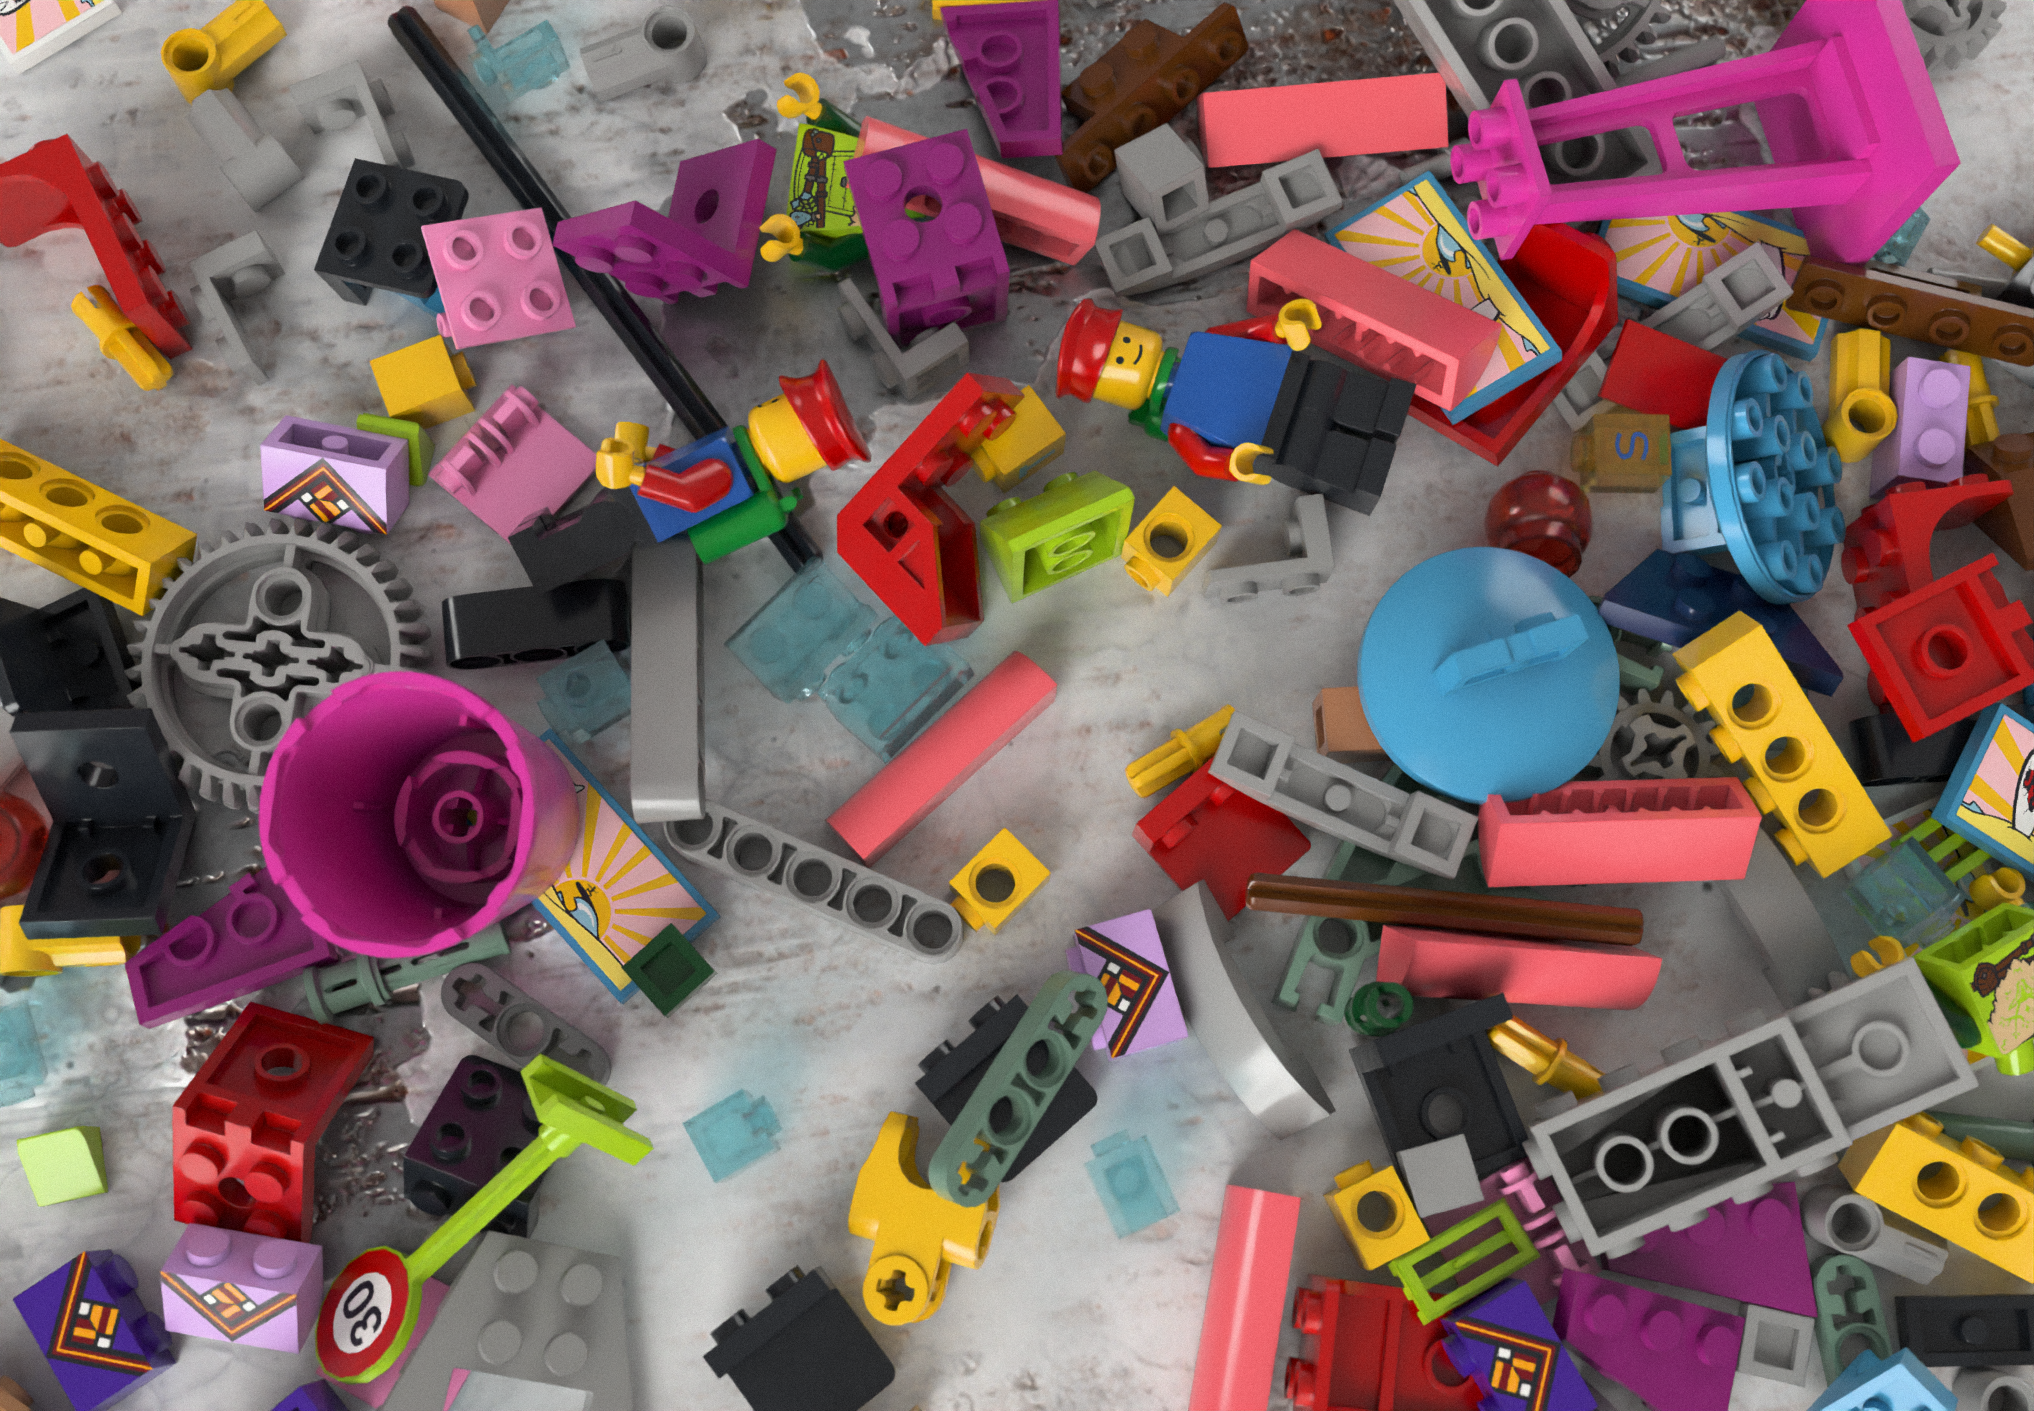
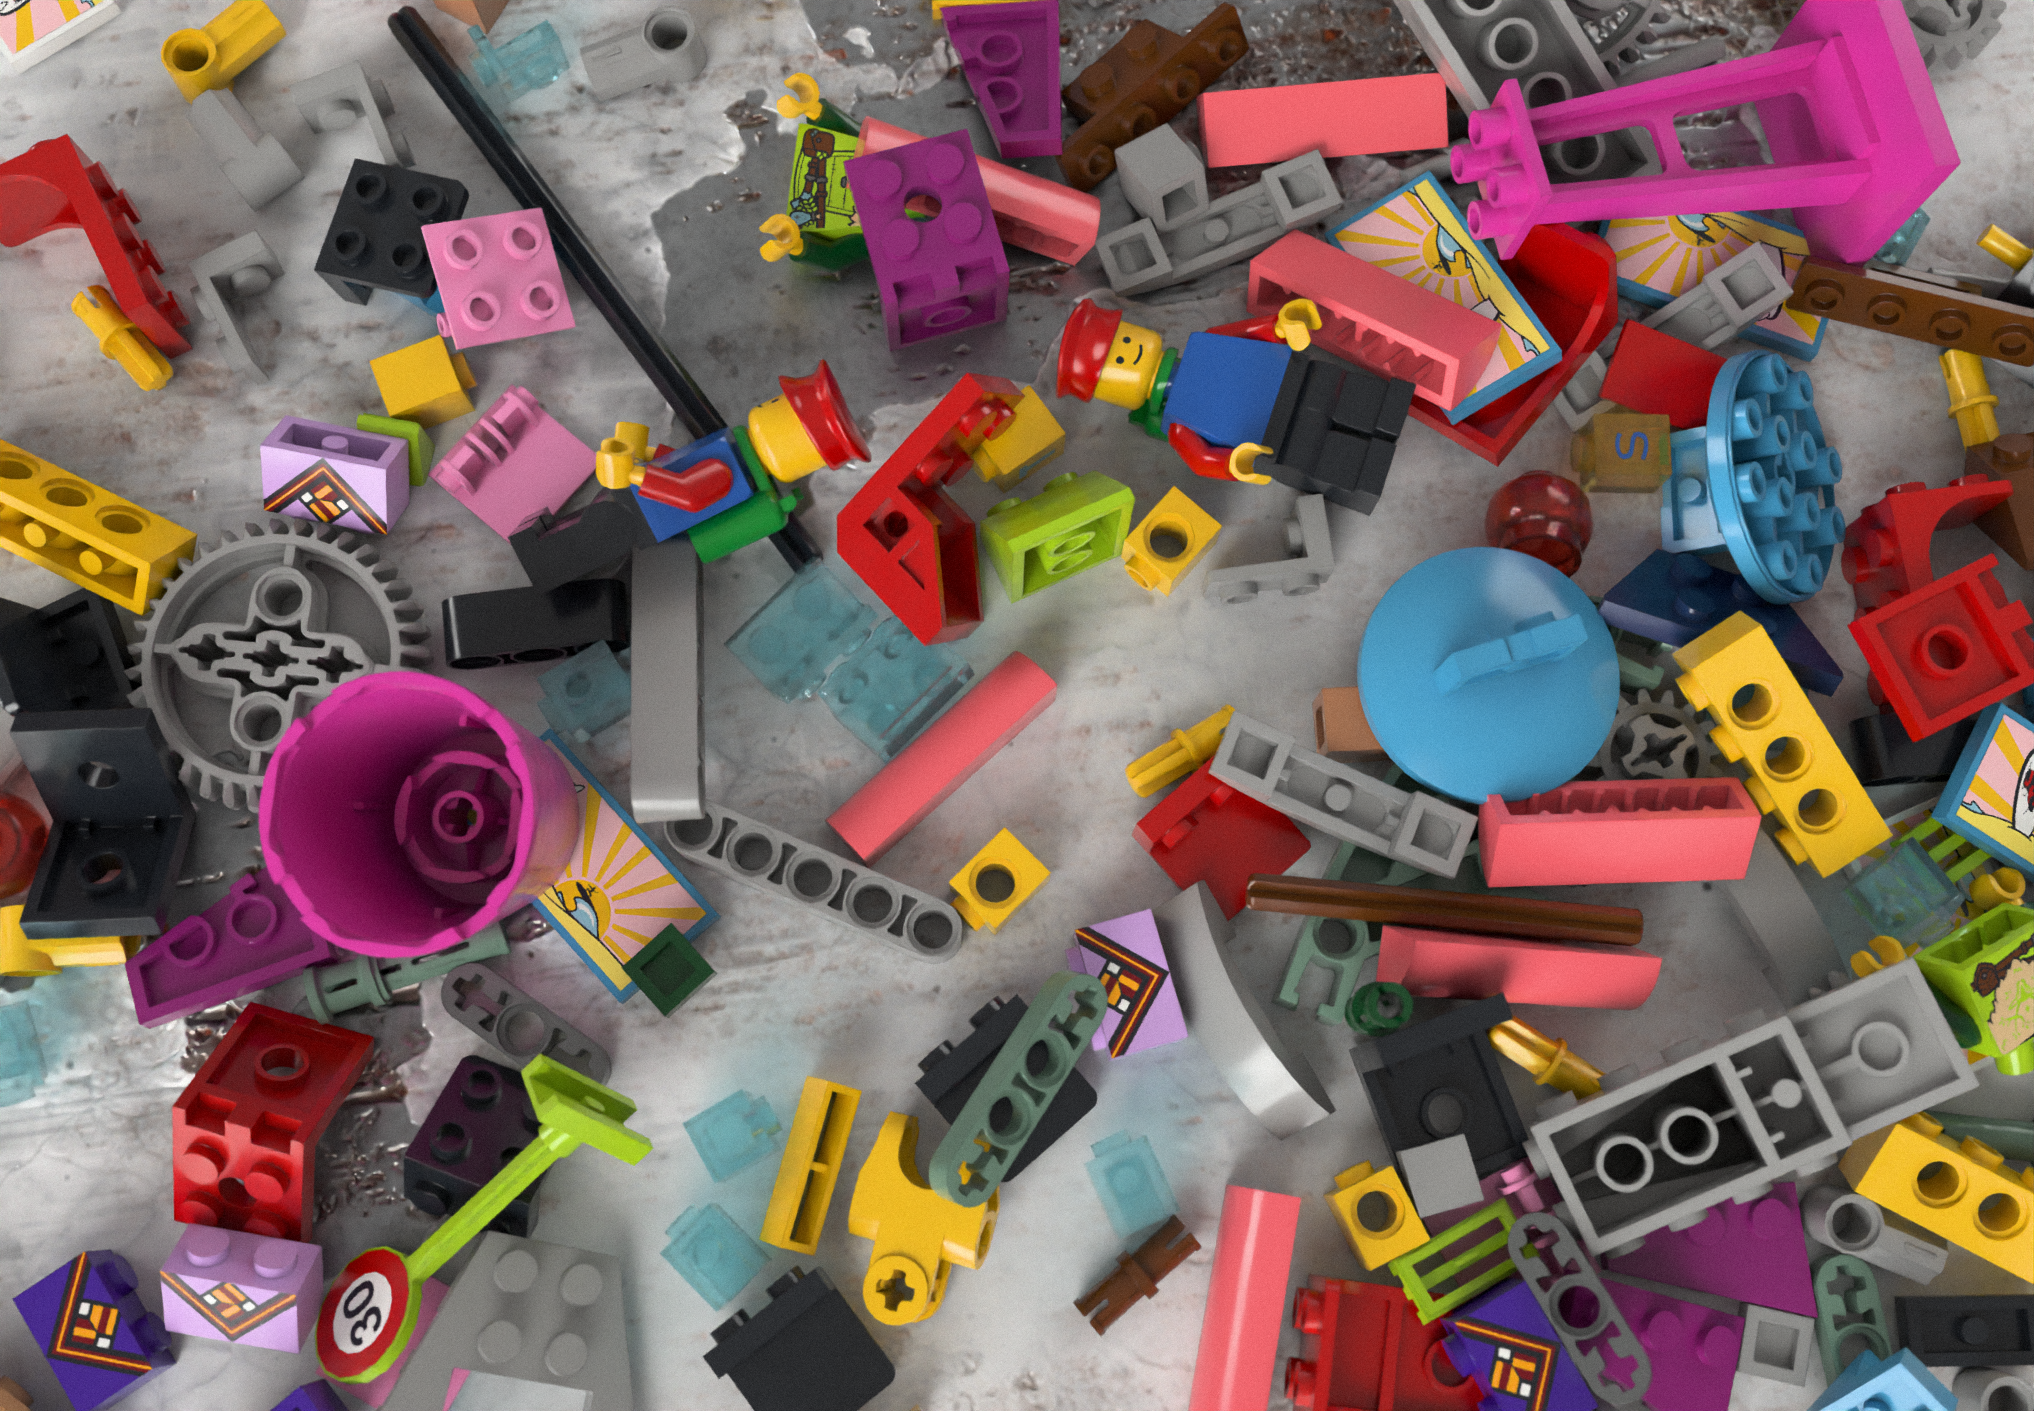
slope [16,1126,109,1207] -> none
magenta bracket [553,138,777,305] -> none
light grey bracket [836,277,970,401] -> none
yellow piece [1821,328,1898,463] -> none
lavender brick [1869,357,1971,500] -> none
none -> clear light blue brick [660,1203,772,1312]
none -> yellow piece [759,1076,862,1256]
none -> reddish brown pin [1073,1214,1202,1337]
none -> dark grey beam [1508,1212,1653,1404]

